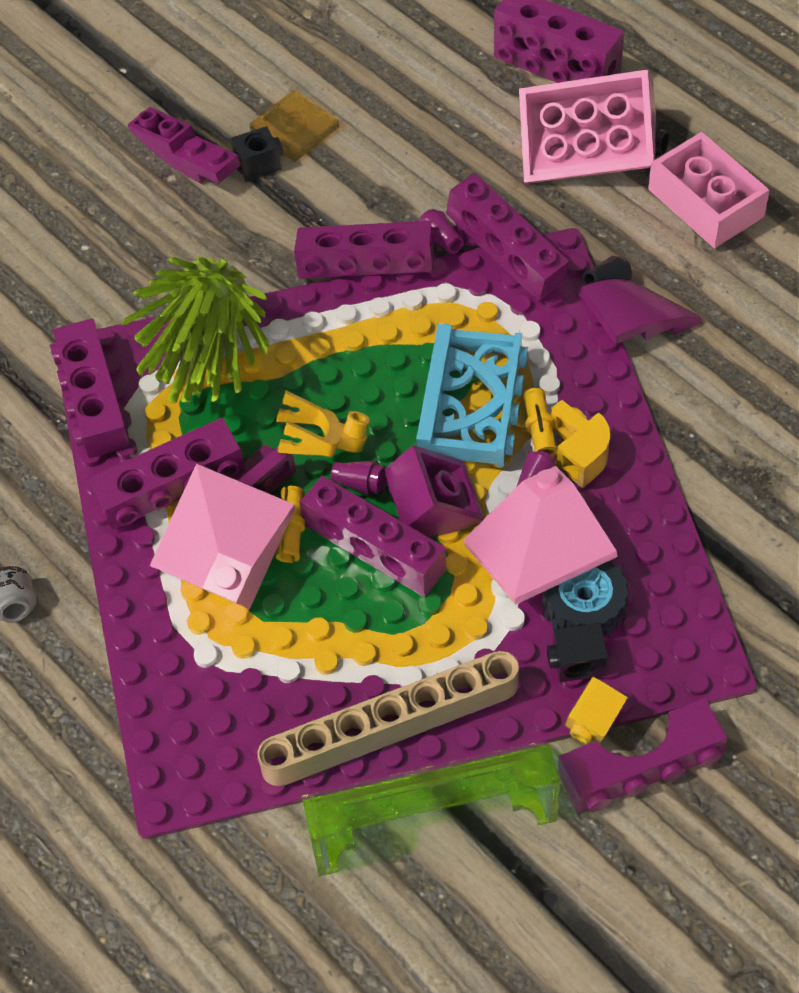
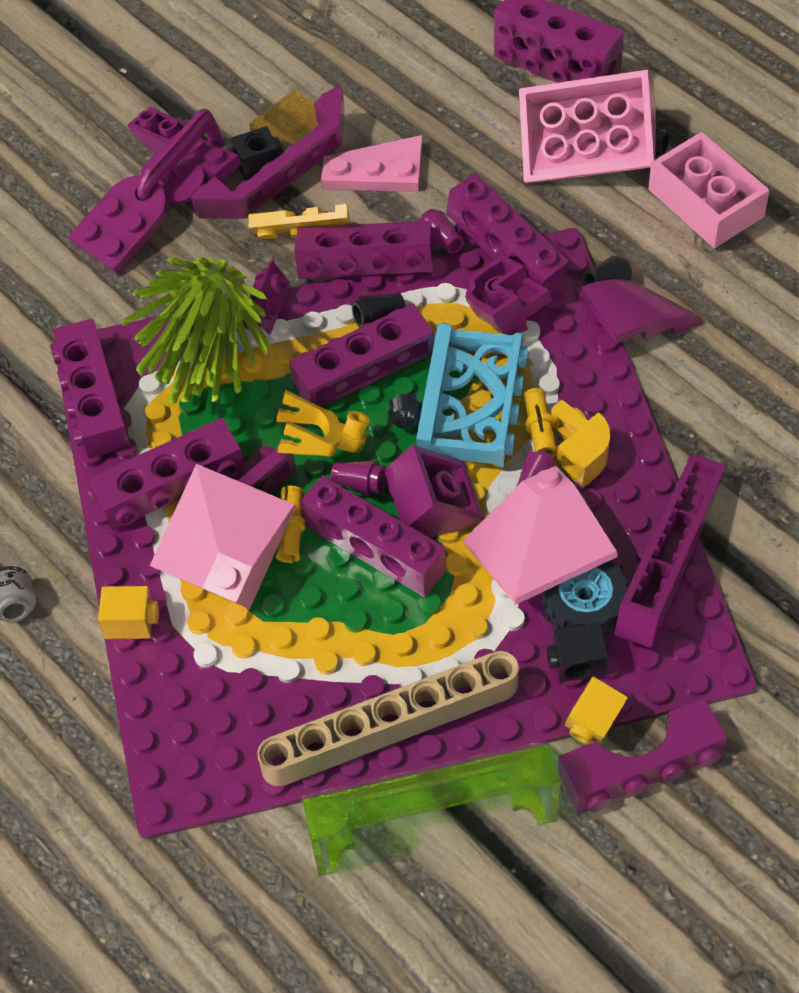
none -> magenta plate [68,109,226,275]
none -> yellow brick [98,586,159,639]
none -> magenta slope [190,85,345,219]
none -> magenta hinge [242,260,290,334]
none -> yellow wing [249,204,351,239]
none -> magenta brick [289,303,434,407]
none -> bright pink wing [321,135,423,192]
none -> black cone [351,292,405,327]
none -> black plate [387,394,423,430]
none -> magenta brick [465,254,552,335]
none -> magenta slope [614,454,726,648]

